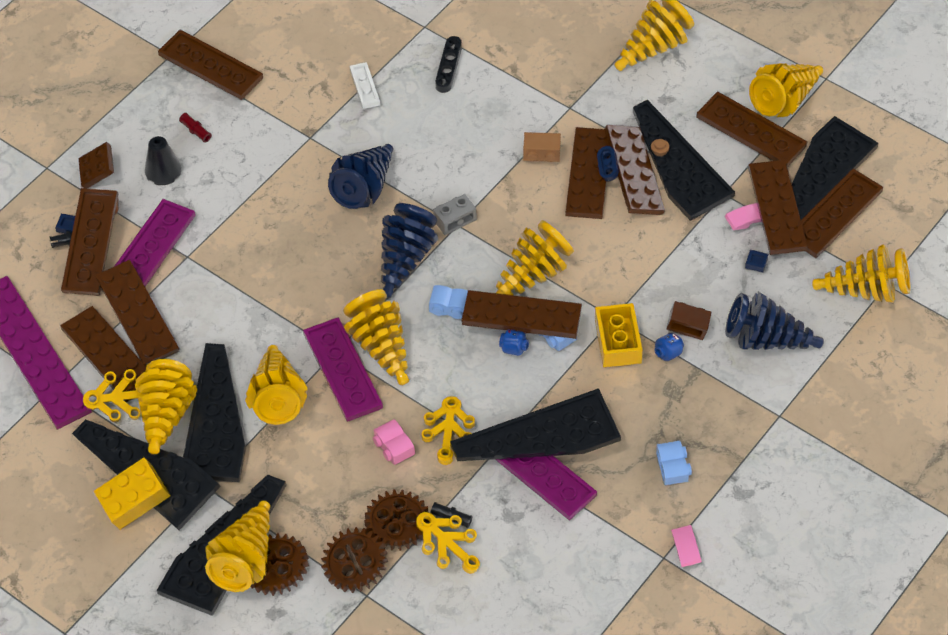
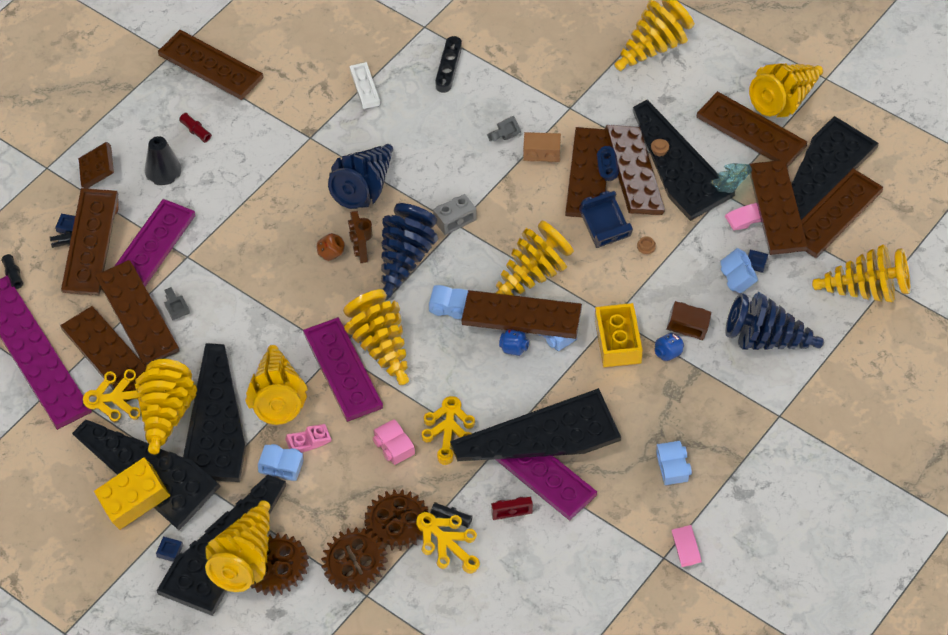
none -> black pin [1,254,23,289]
none -> dark blue plate [156,536,183,562]
none -> dark grey plate [164,287,190,321]
none -> light blue brick [258,444,303,481]
none -> bright pink slope [285,424,331,453]
none -> dark orange head [317,233,345,261]
none -> reddish brown plate [348,211,373,264]
none -> dark grey plate [487,116,521,141]
none -> dark red plate [491,496,533,520]
none -> dark blue panel [579,191,633,248]
none -> medium nougat plate [637,236,656,254]
none -> clear light blue plate [710,163,752,193]
none -> light blue brick [720,248,758,293]

